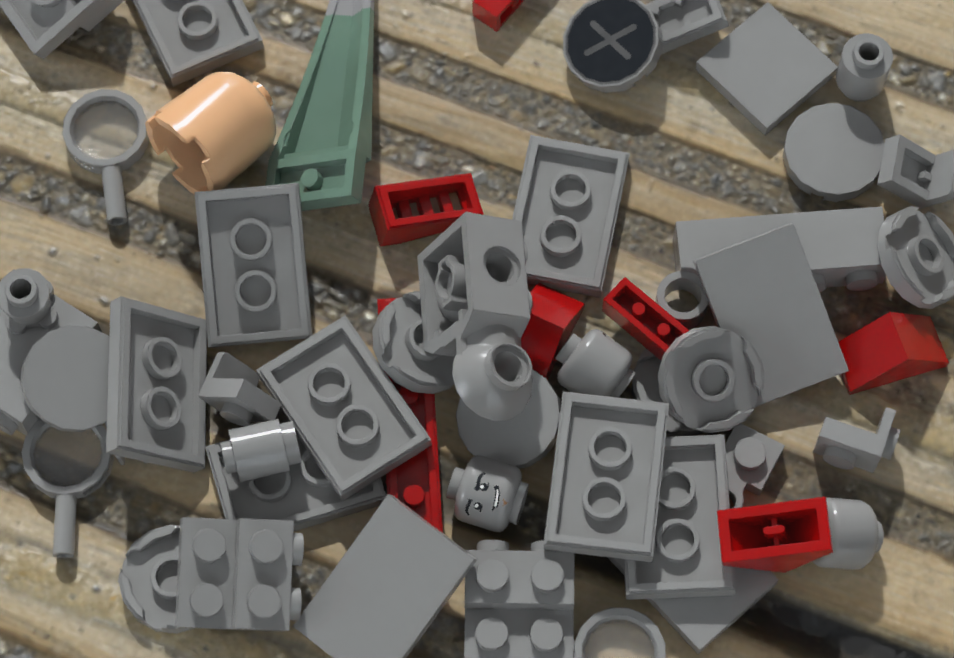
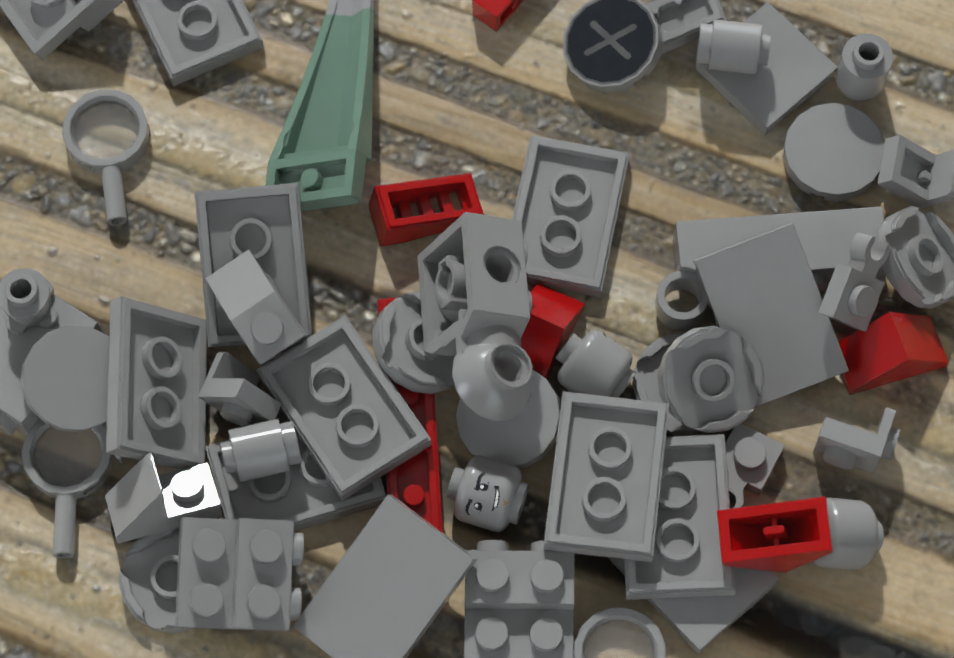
light nougat cylinder [145,72,276,195] -> none
red piece [602,277,689,361] -> none
none -> light grey slope [105,453,222,544]
none -> light grey slope [205,249,307,365]
none -> light grey brick [696,19,771,75]
none -> light grey plate [818,232,890,332]

